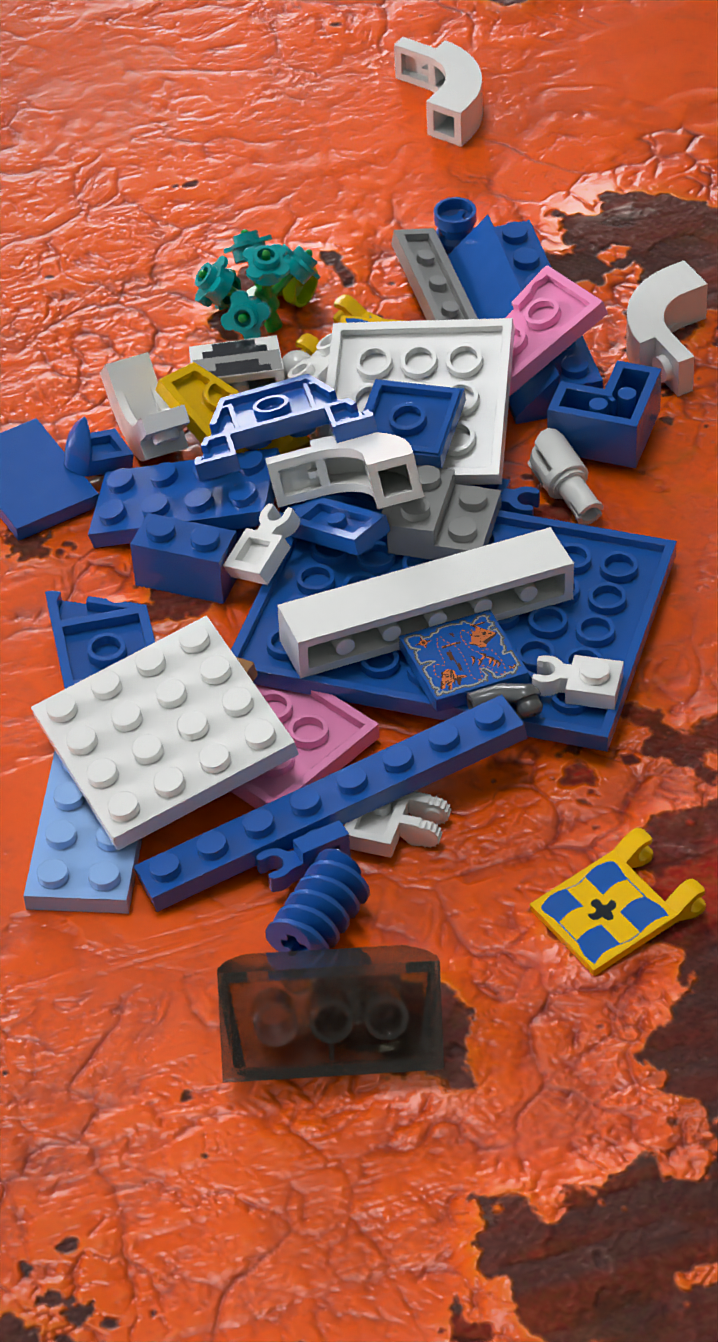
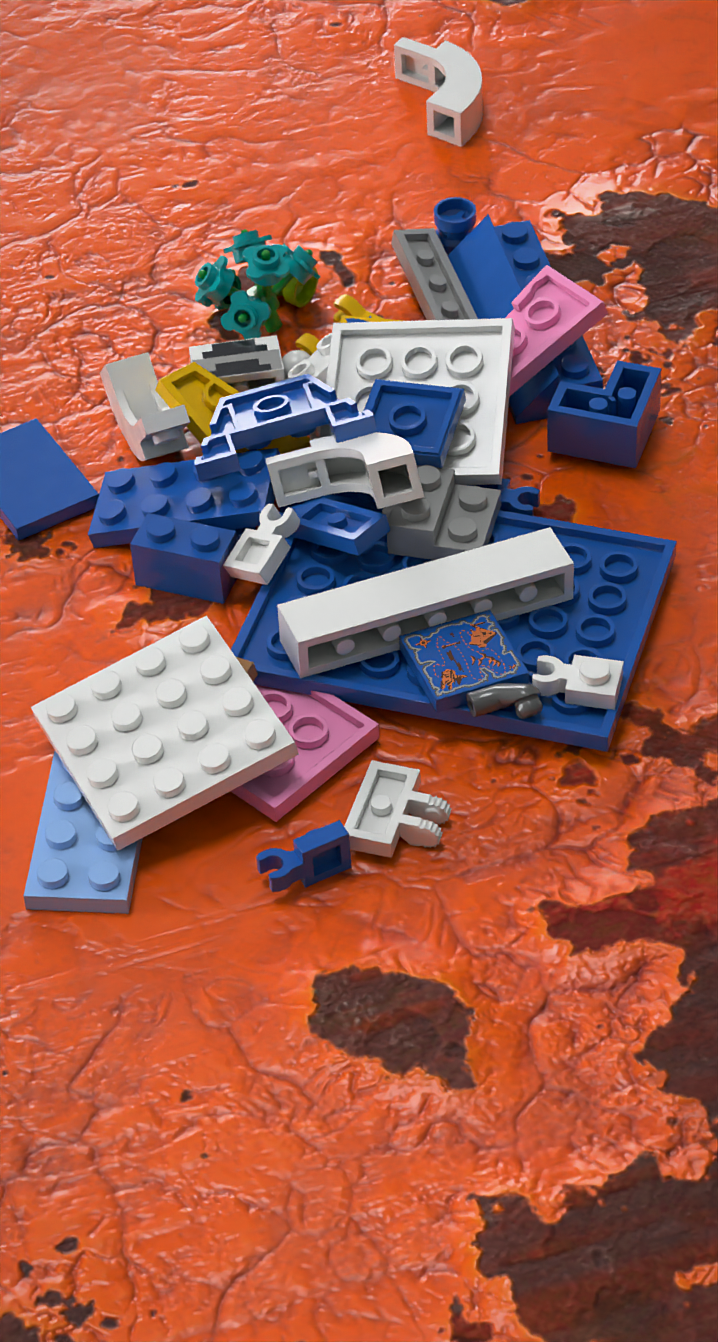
blue wing [45,590,155,689] -> none
blue plate [64,417,134,477] -> none
blue plate [134,695,527,912] -> none
clear smoke windscreen [217,945,444,1083] -> none
blue piece [265,849,370,964] -> none
white arm [527,428,604,525] -> none
yellow flag [530,828,706,977] -> none
white arch [626,261,708,397] -> none

